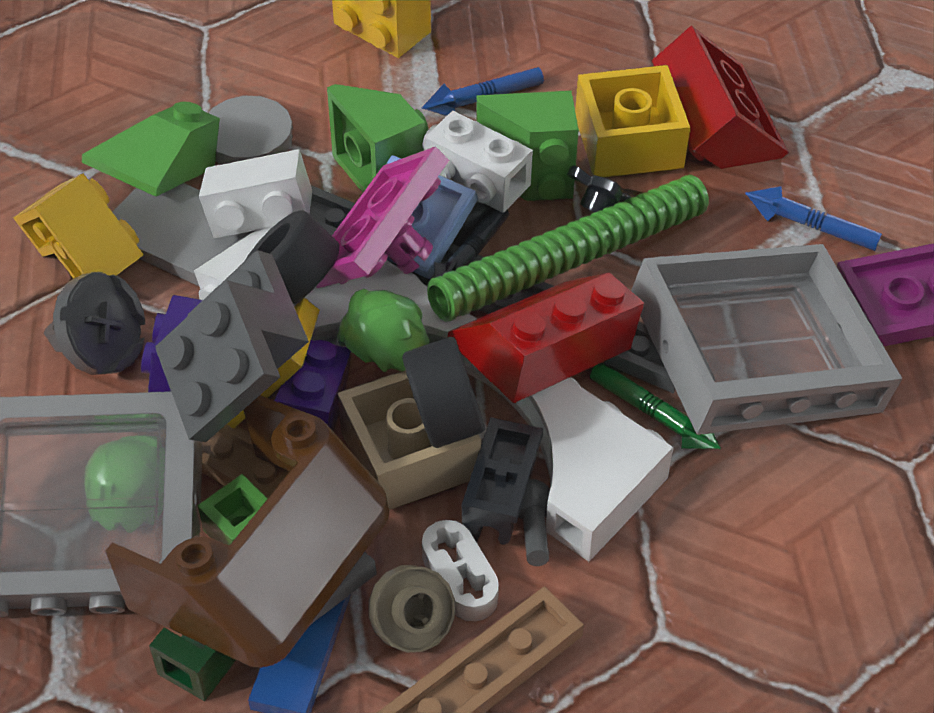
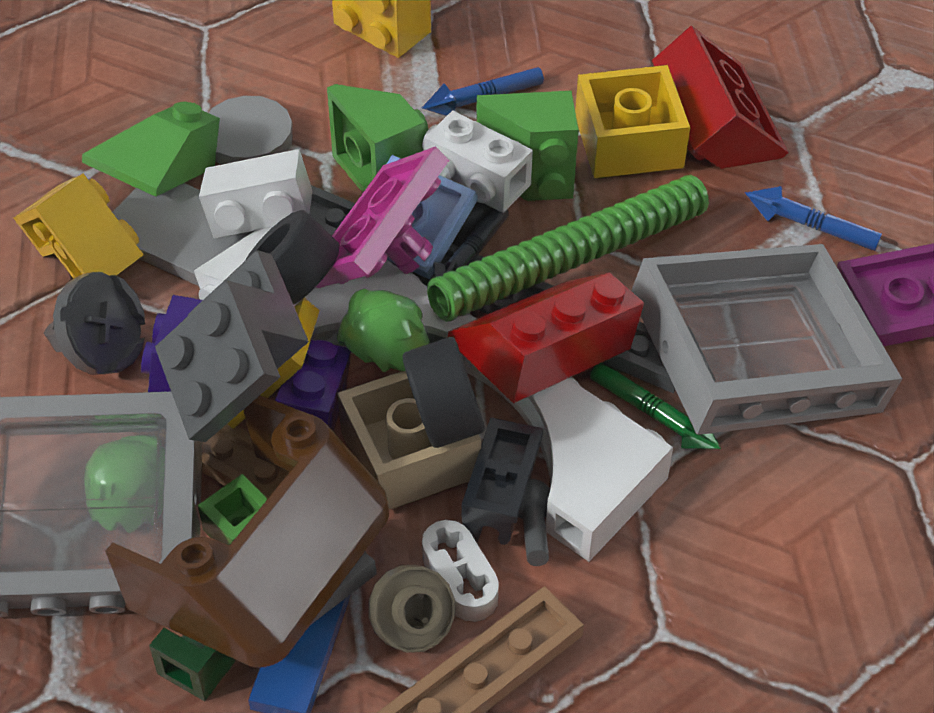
black animal [567,165,642,212] -> none

